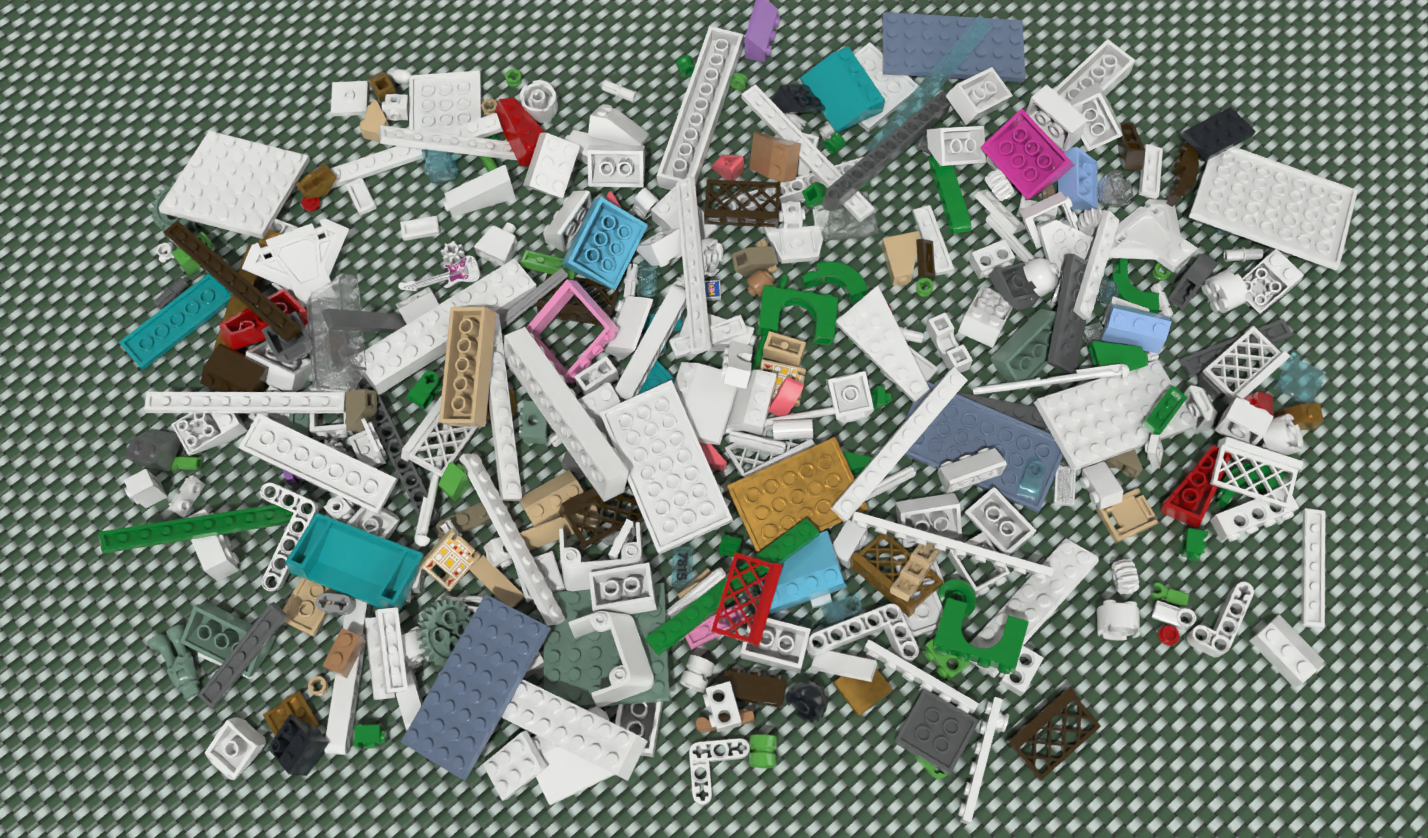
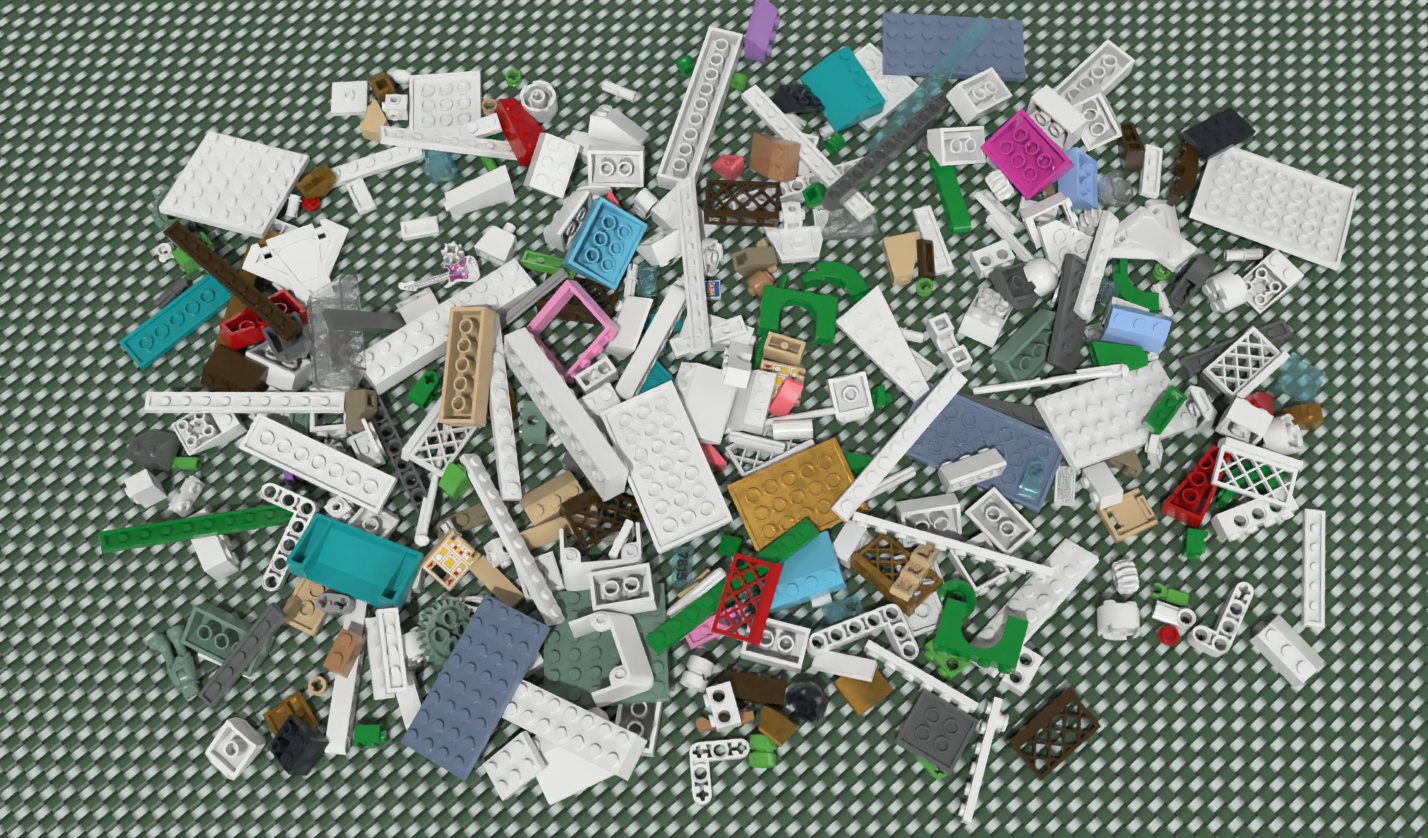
none -> white pin [285,194,302,218]
none -> white dish [576,185,613,201]
none -> pearl gold slope [758,704,800,747]

